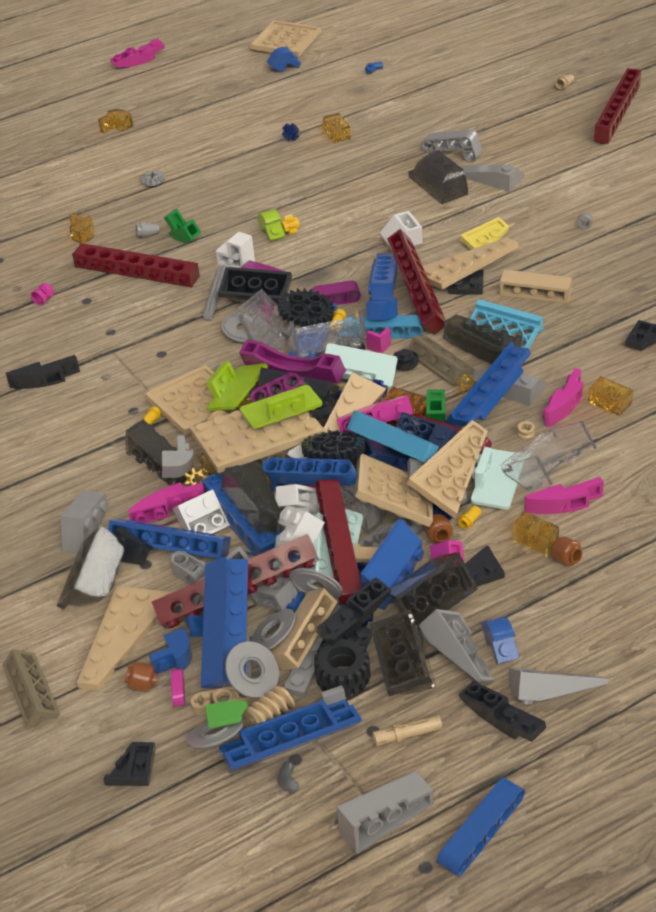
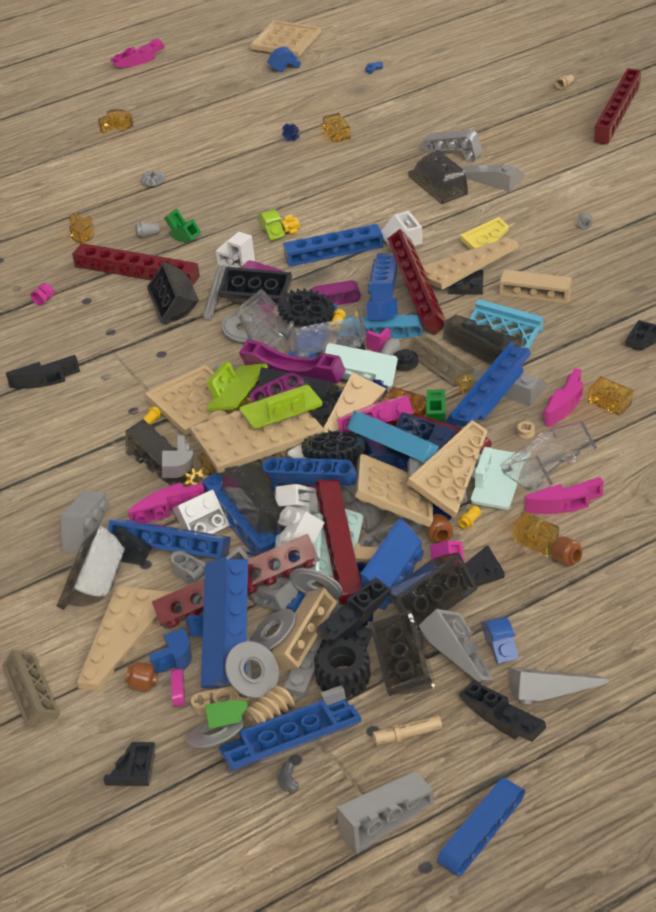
none -> black windscreen [147,261,199,325]
none -> blue brick [283,224,383,267]
none -> light grey cone [380,338,401,356]

